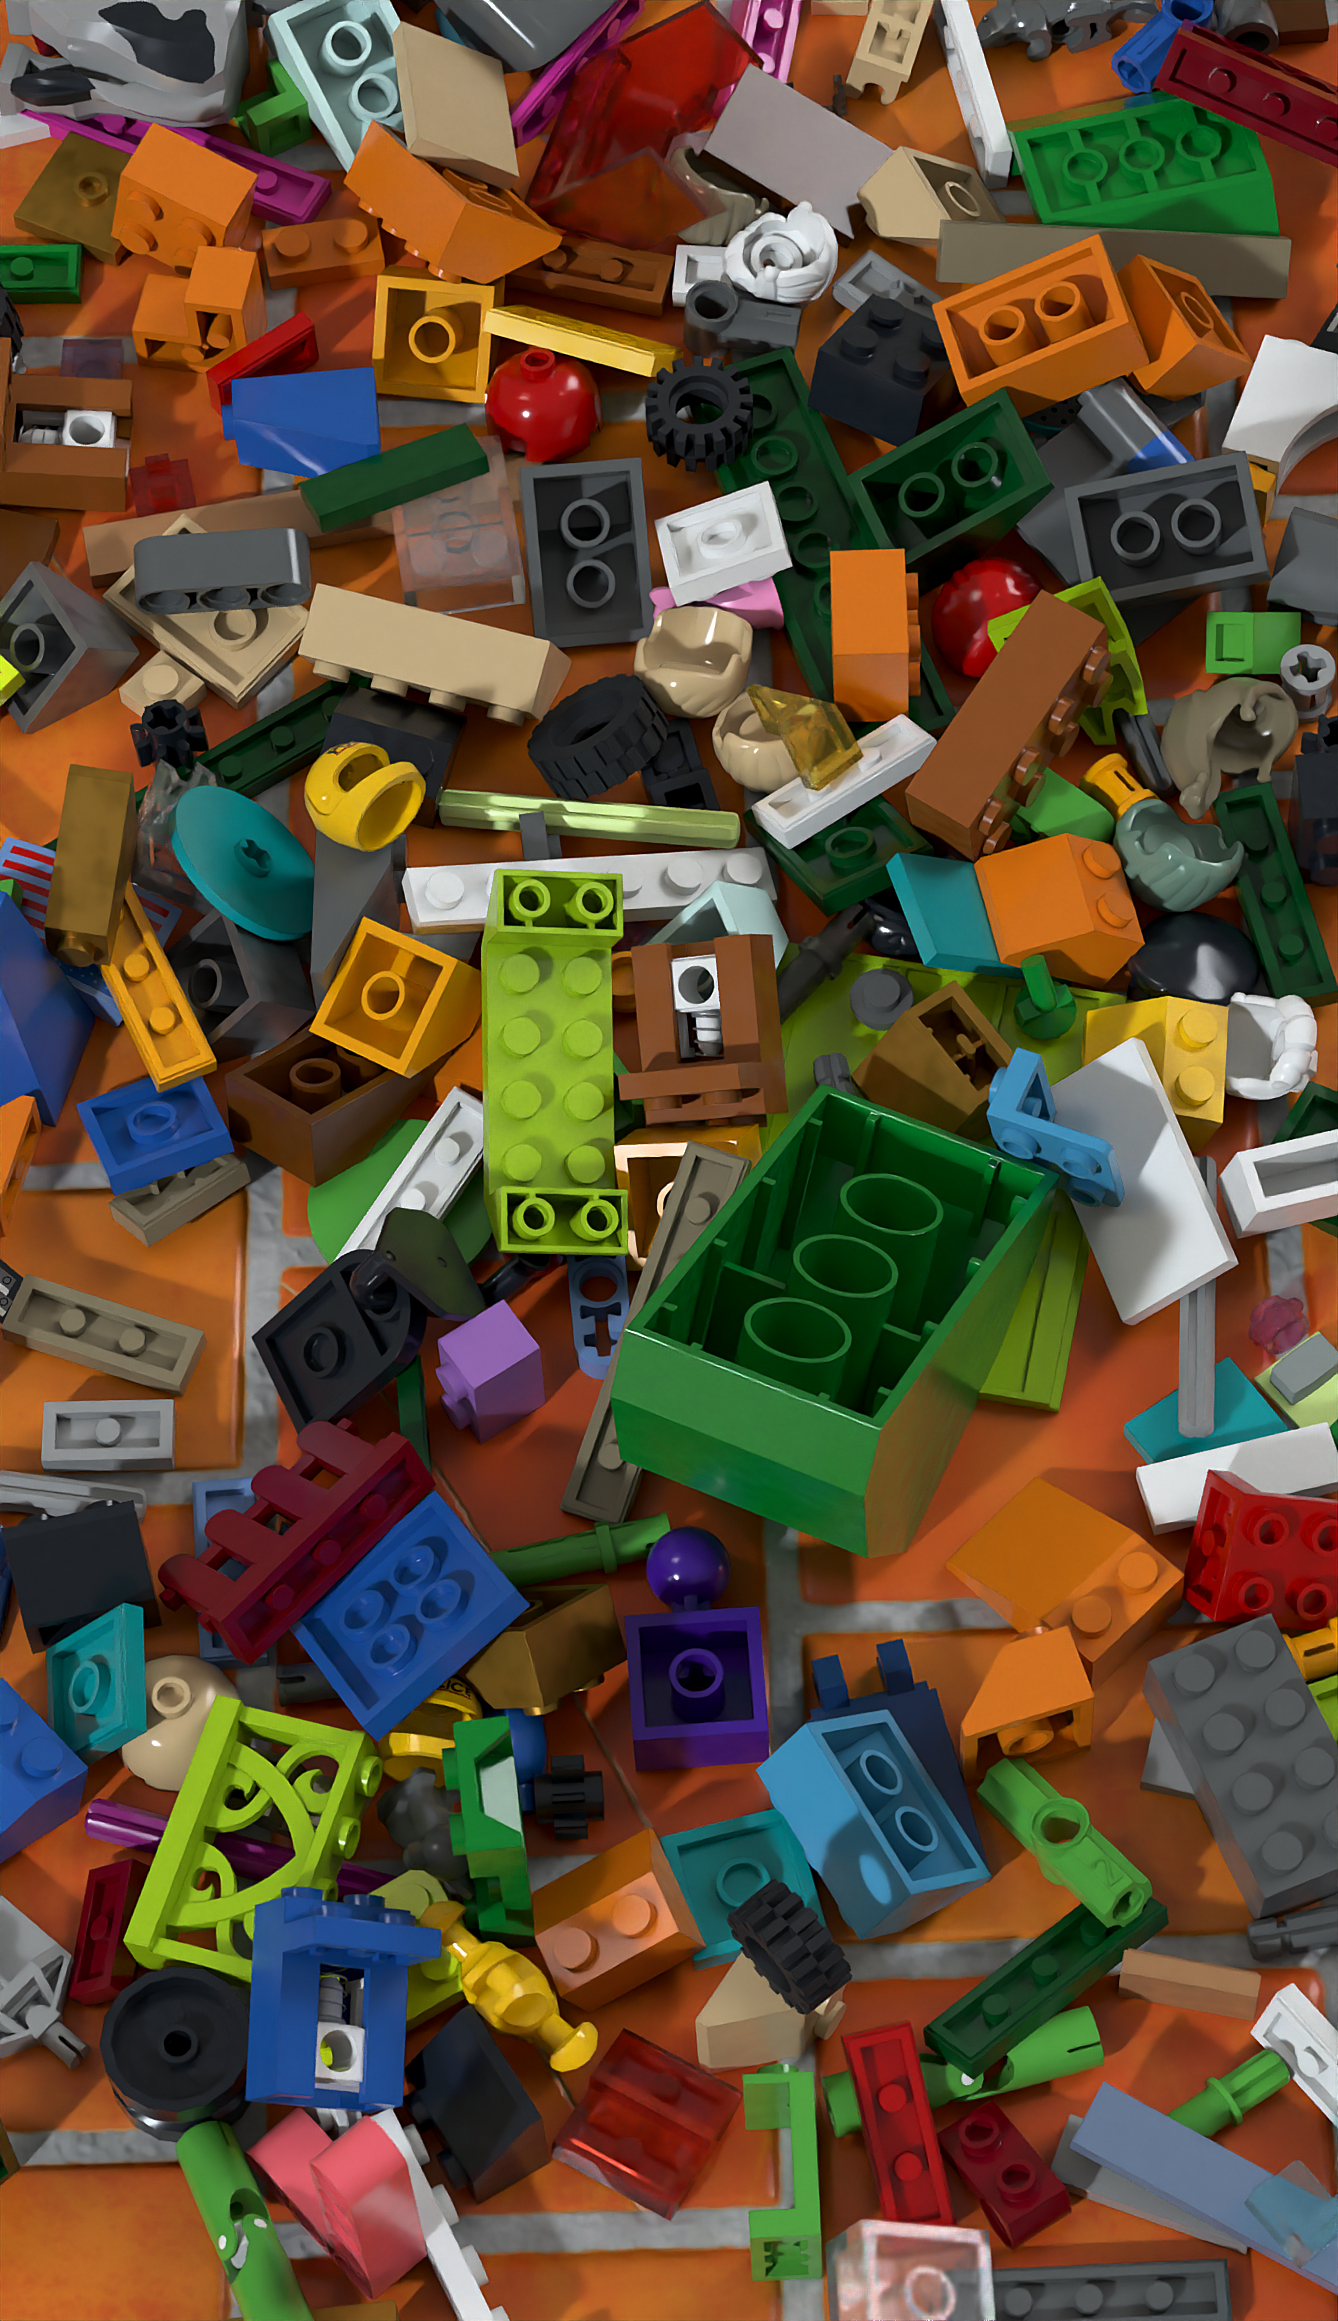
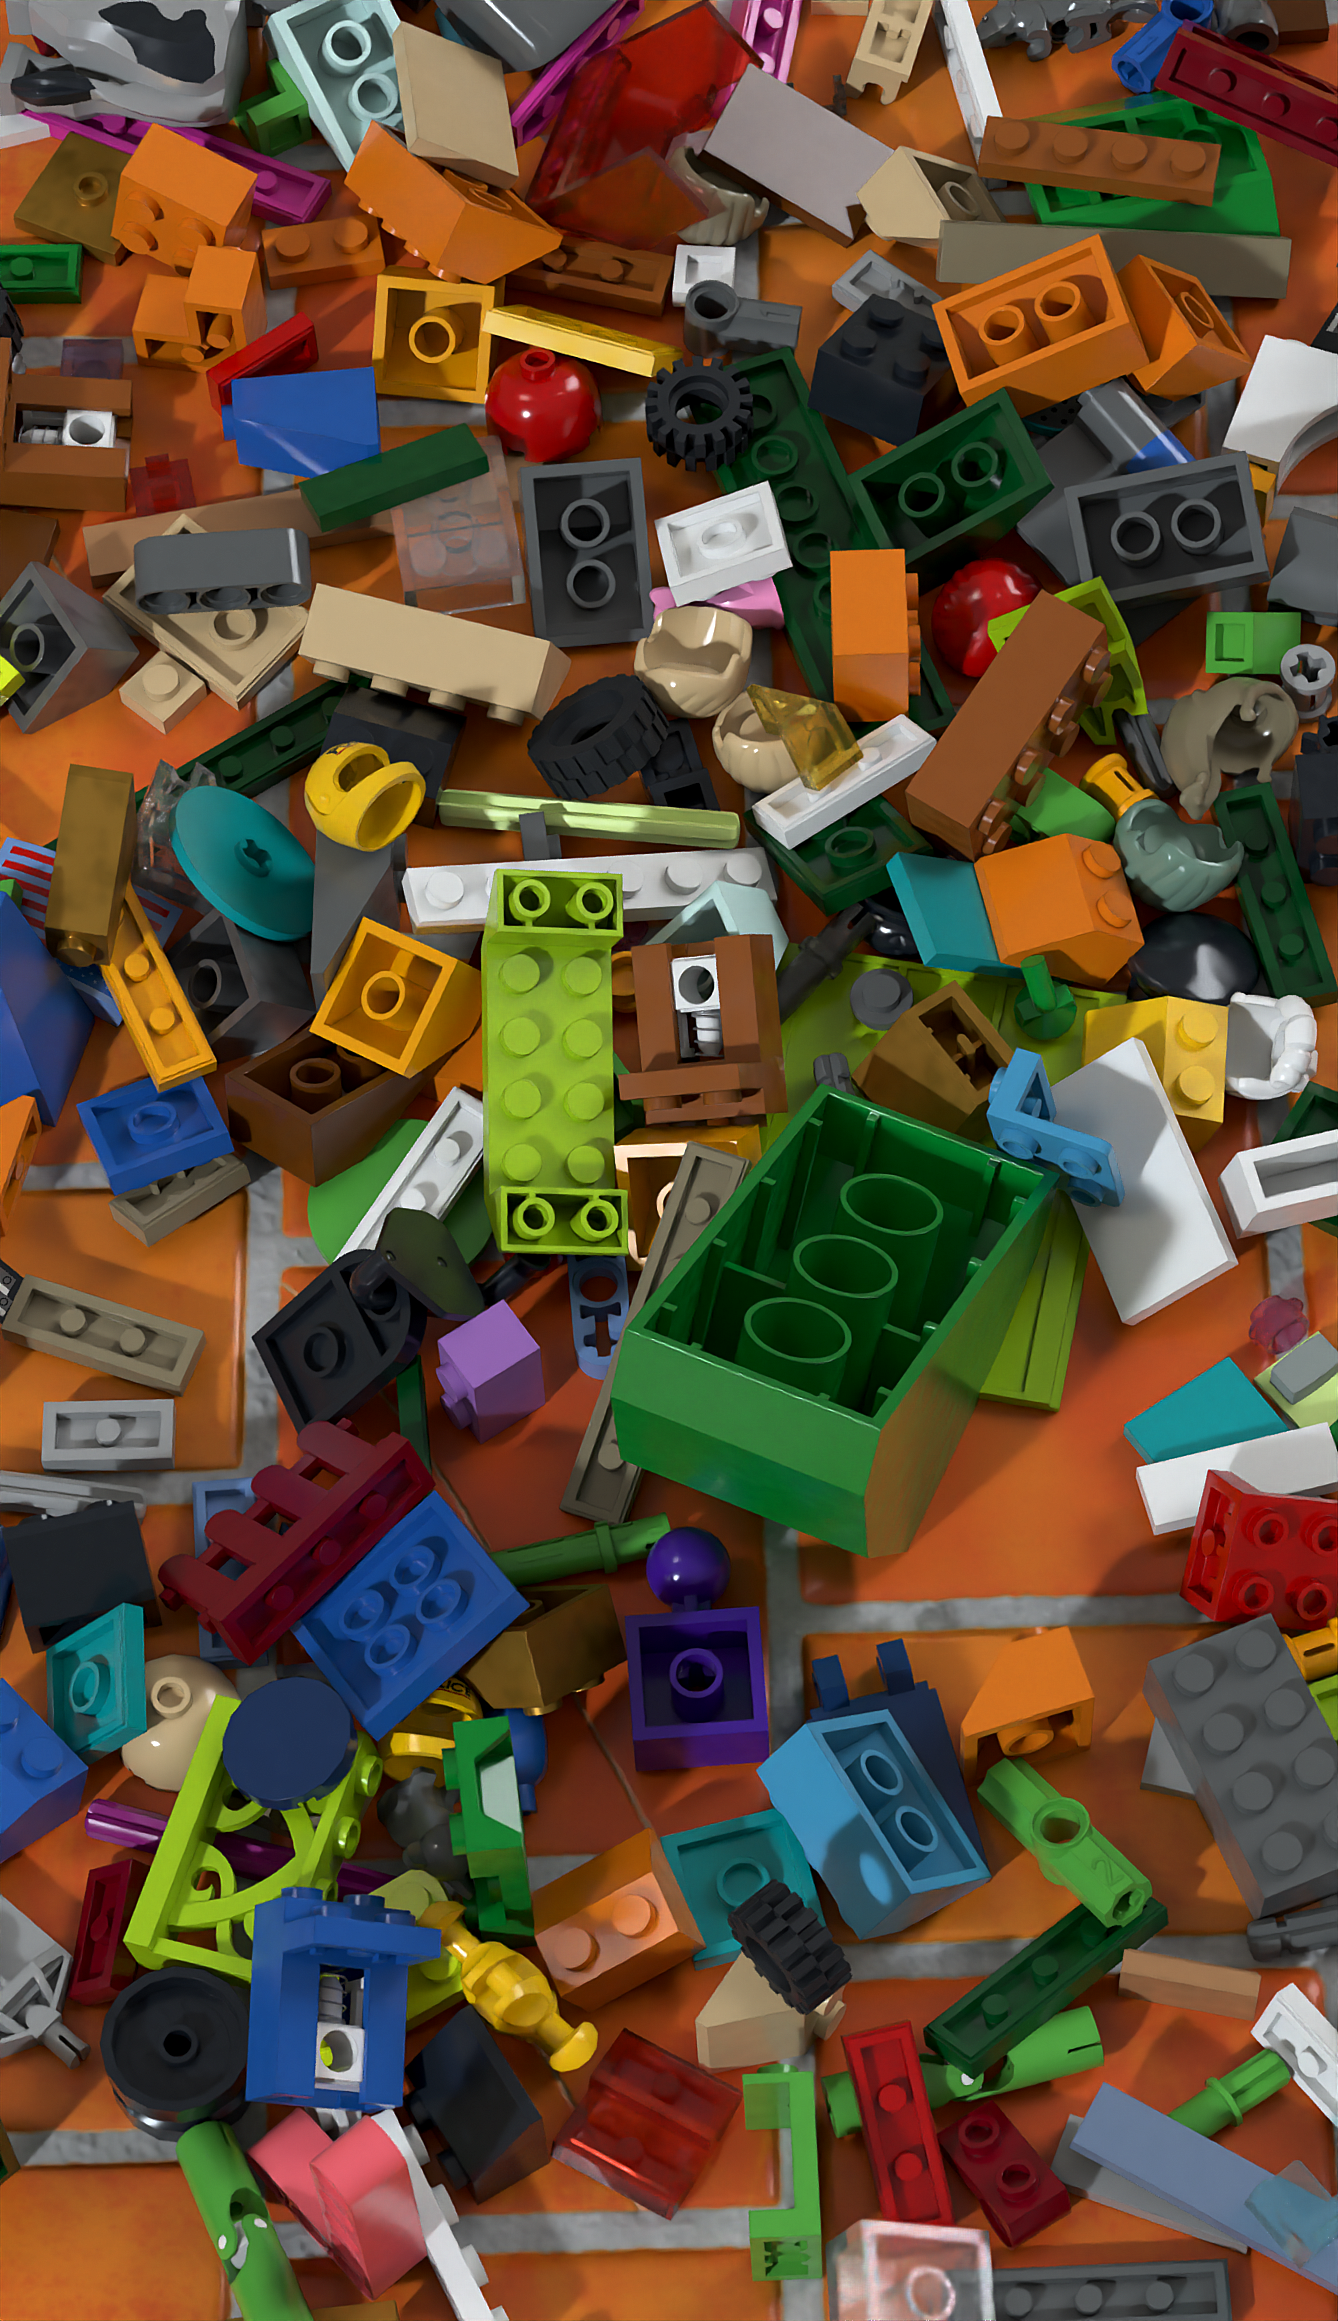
black gear [130,699,209,776] -> none
black gear [534,1755,605,1841] -> none
white hair [724,201,838,309] -> none
orange slope [945,1476,1185,1692] -> none
light grey axle [1178,1156,1217,1438] -> none
none -> dark blue tile [222,1676,358,1811]
none -> dark orange plate [978,115,1221,207]

